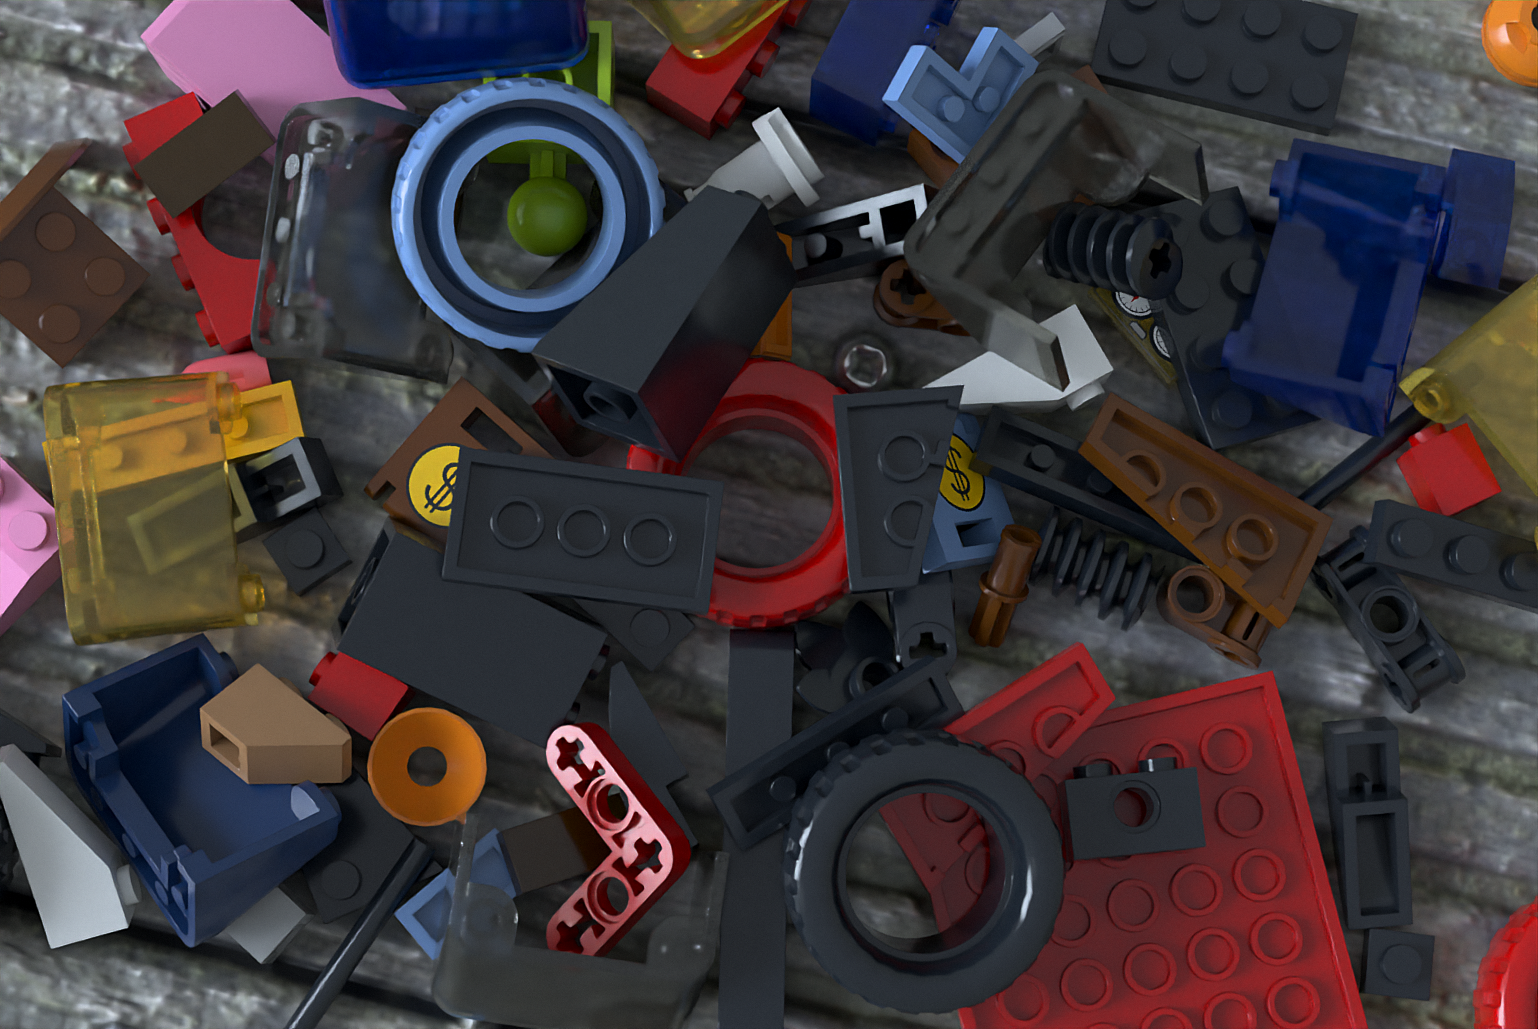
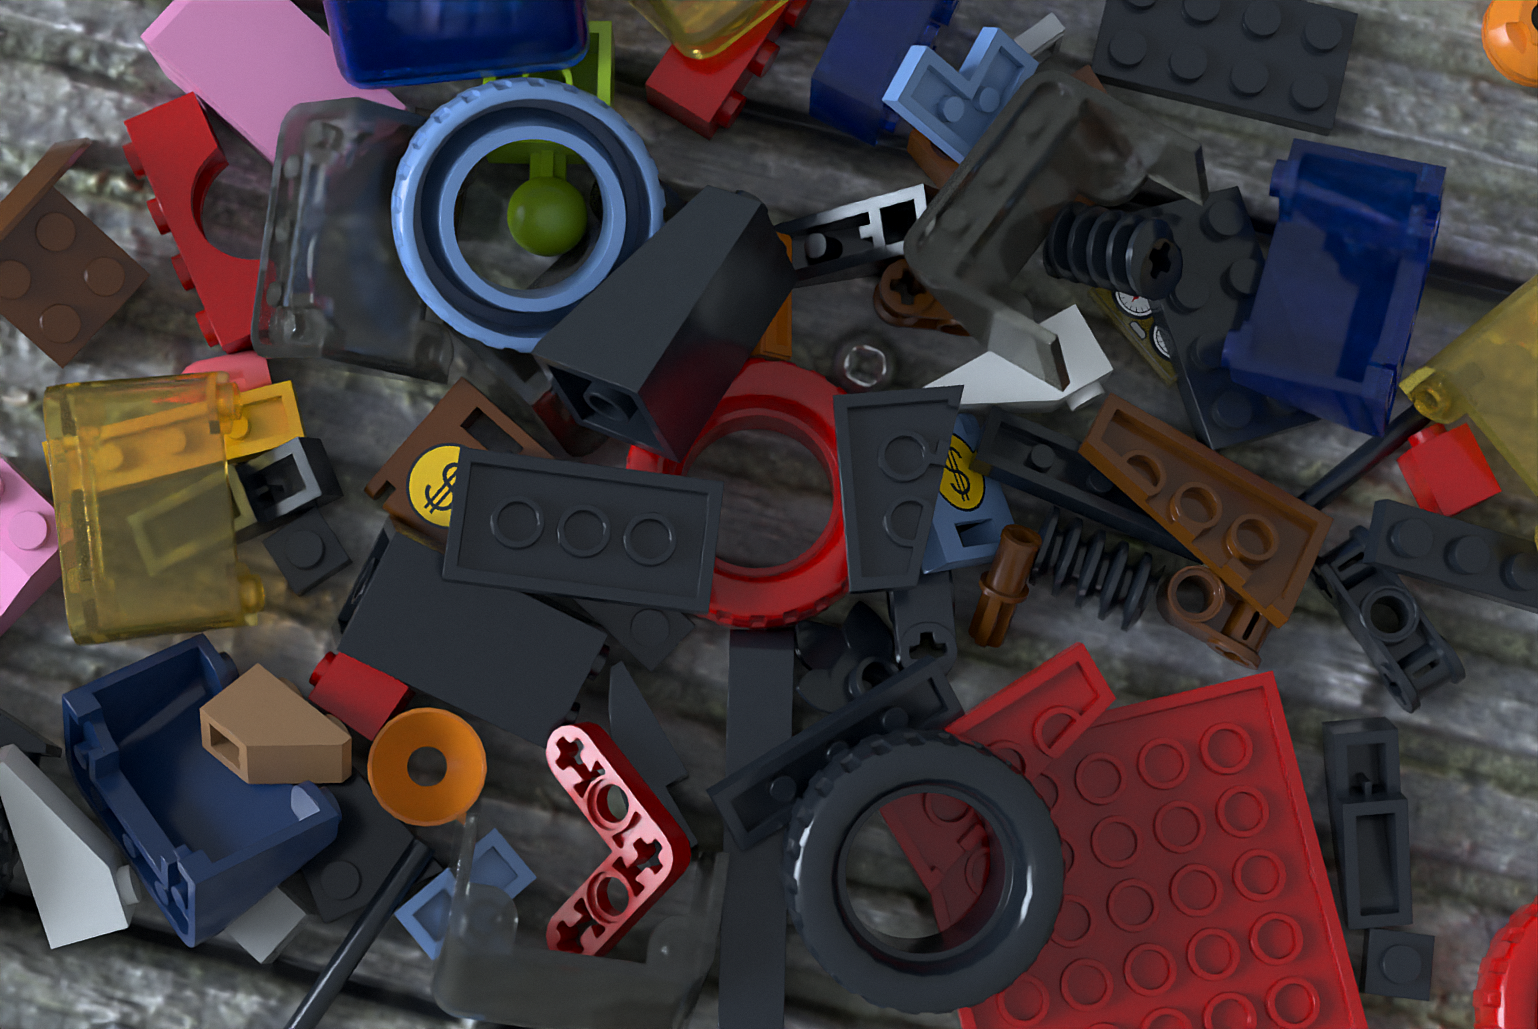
dark brown tile [133,89,277,219] -> none
dark brown tile [496,792,627,897] -> none
white piece [684,107,825,209] -> none
black brick [1058,757,1206,862] -> none
clear blue slope [1430,148,1515,289] -> none

